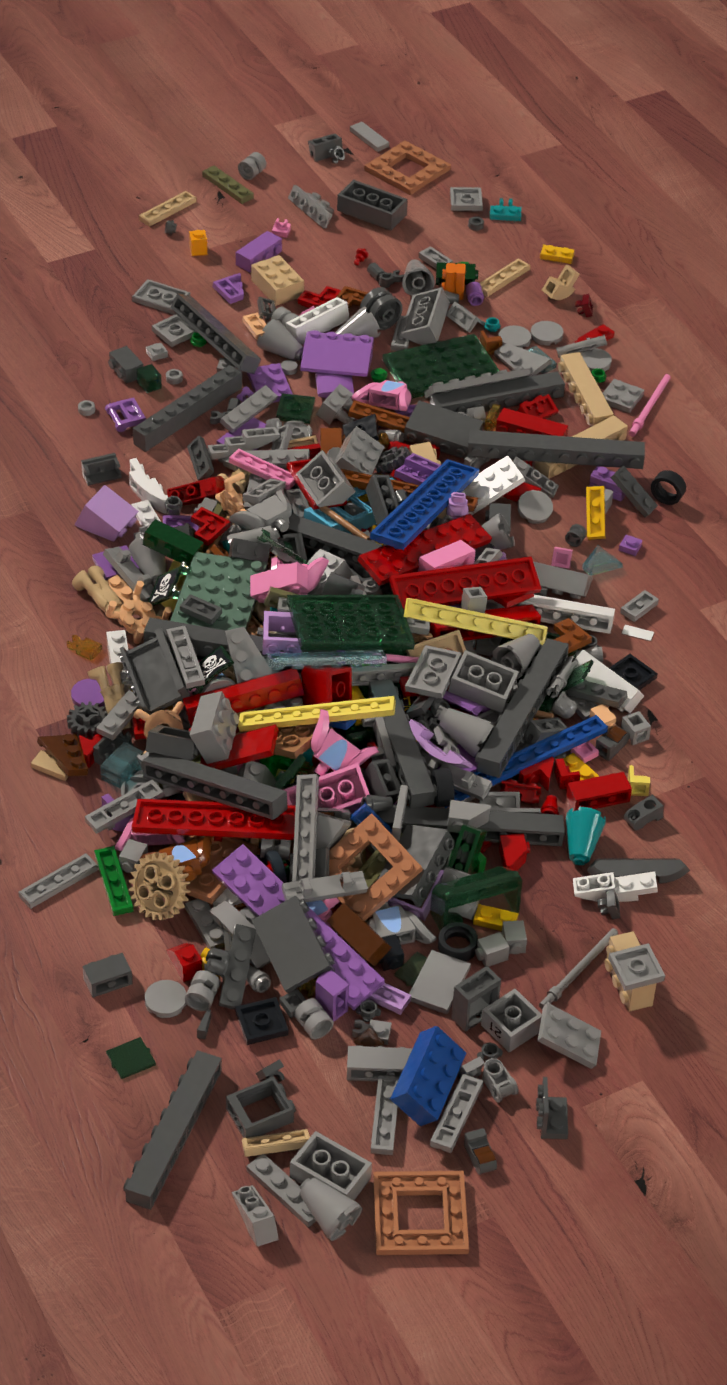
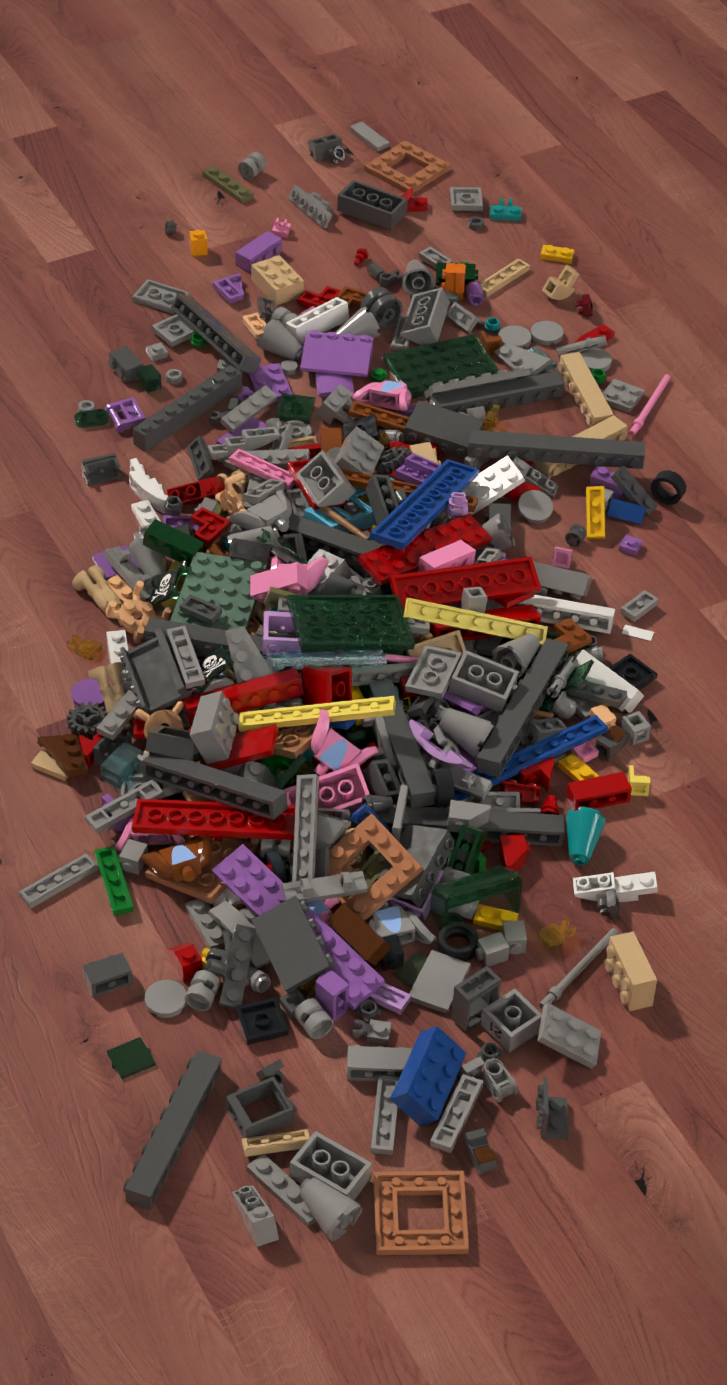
lavender slope [74,485,139,542] -> none
tan gear [129,852,191,920] -> none
tan tile [139,191,196,227] -> none
dark grey piece [197,1009,211,1039] -> none
reddish brown tile [353,1027,384,1047] -> none
red brick [496,408,569,436] -> none
red bracket [517,394,559,419] -> none
red bracket [554,758,580,790] -> none
clear light blue slope [582,545,623,576] -> none
dark grey brick [587,858,690,883] -> none
light grey plate [608,943,665,991] -> none
dark grey leg [624,794,664,830] -> none
none -> clear green plate [74,409,109,428]
none -> red slope [401,188,428,212]
none -> clear yellow plate [537,919,577,950]
none -> blue tile [607,498,646,524]

